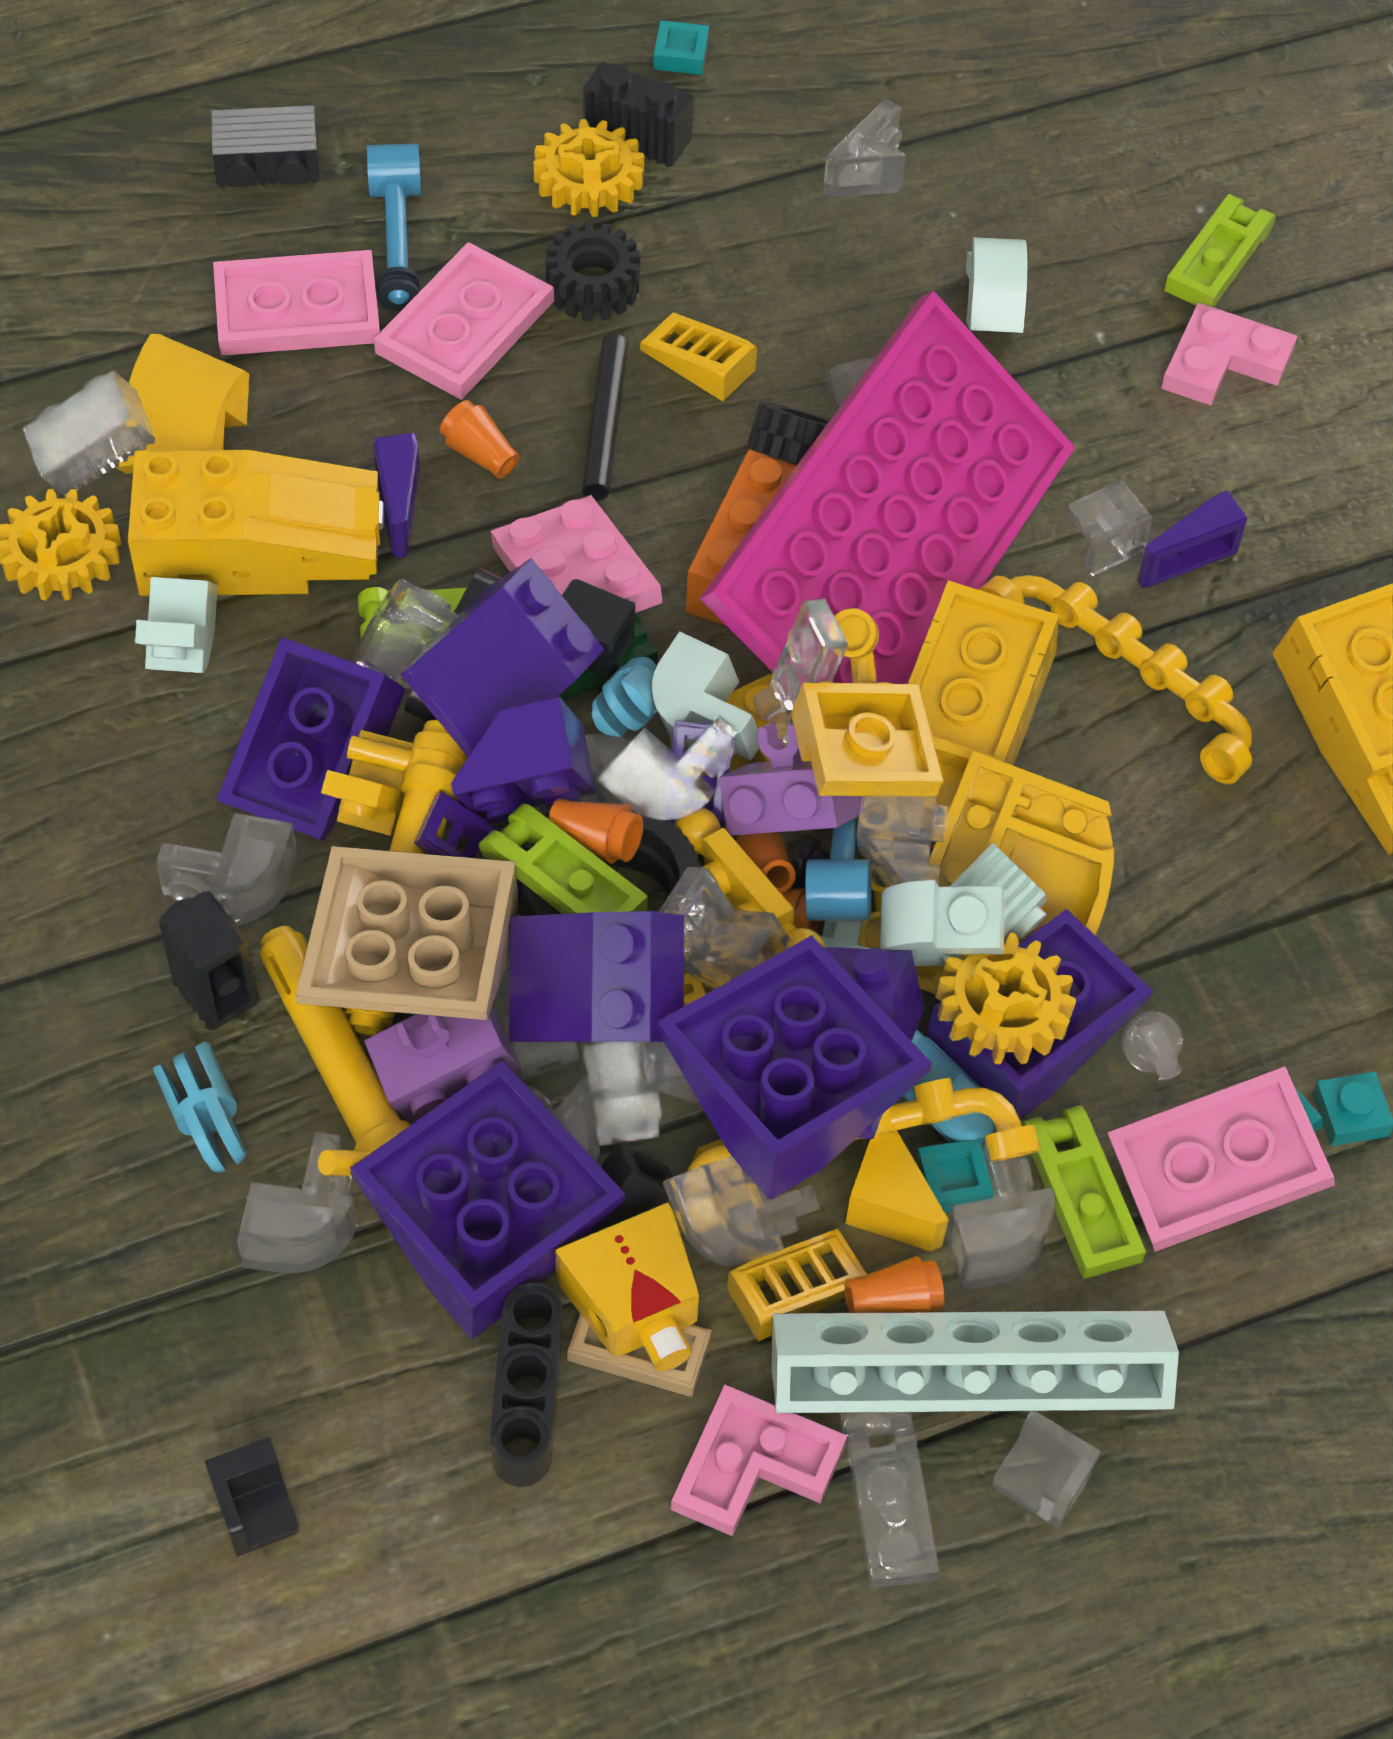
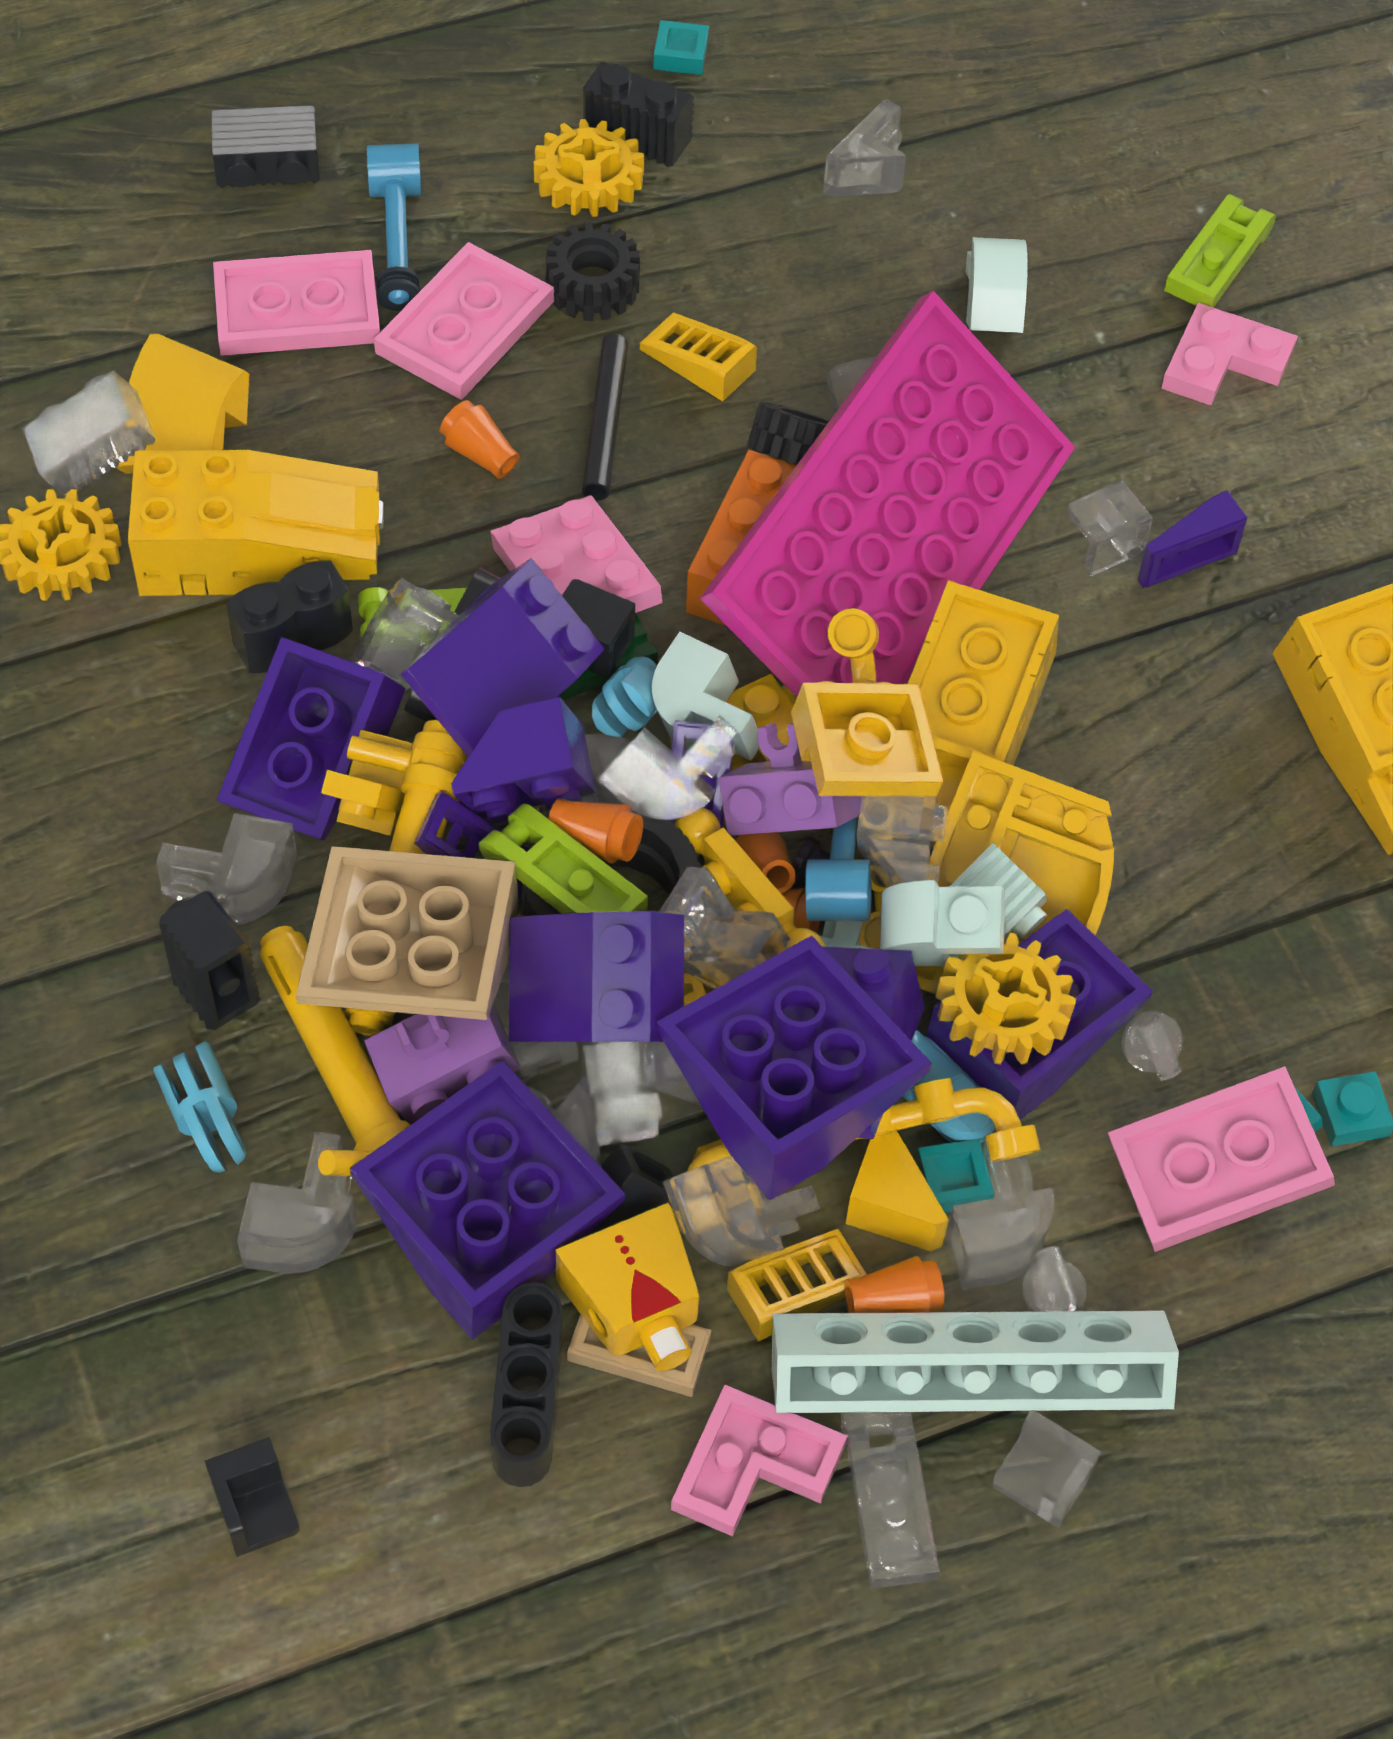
light aqua brick [135,577,218,673] -> none
dark purple slope [373,433,420,558] -> none
clear plate [753,598,848,745] -> none
yellow bar [979,575,1252,784] -> none
lime plate [1021,1105,1146,1279] -> none
none -> black brick [226,561,353,673]
none -> clear plate [1022,1246,1087,1312]

